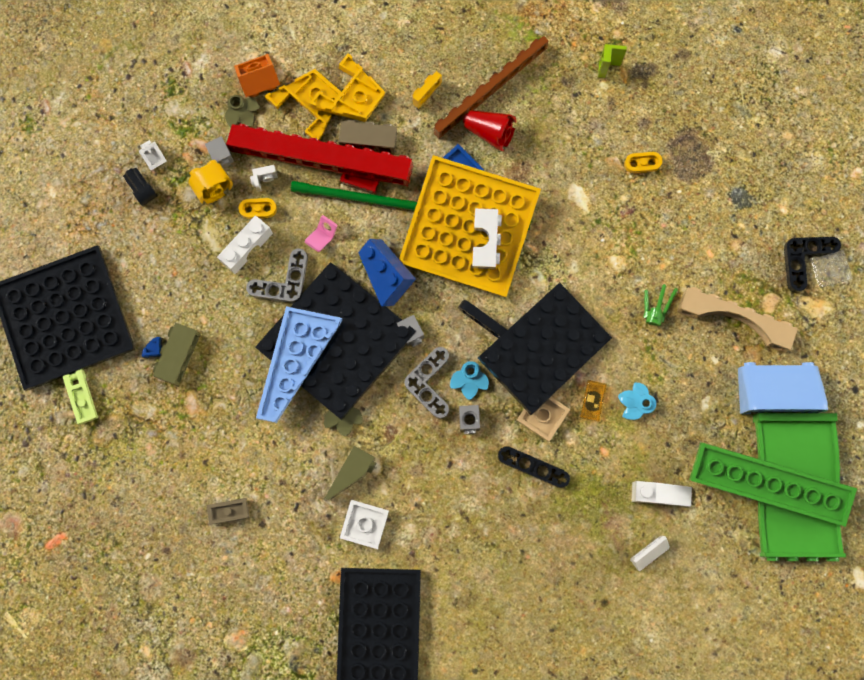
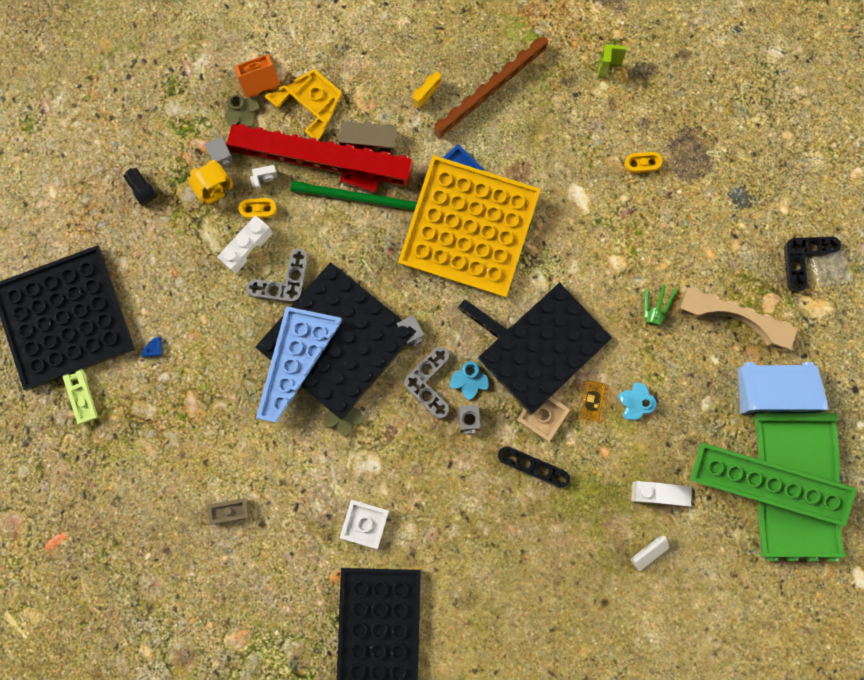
white bracket [139,140,167,170] -> none
olive brick [153,322,201,387] -> none
bright pink bracket [305,215,337,252] -> none
yellow wing [309,54,385,122] -> none
olive slope [325,446,377,500] -> none
blue wedge [358,239,416,307] -> none
red cone [463,110,516,151] -> none
white arch [472,208,502,269] -> none

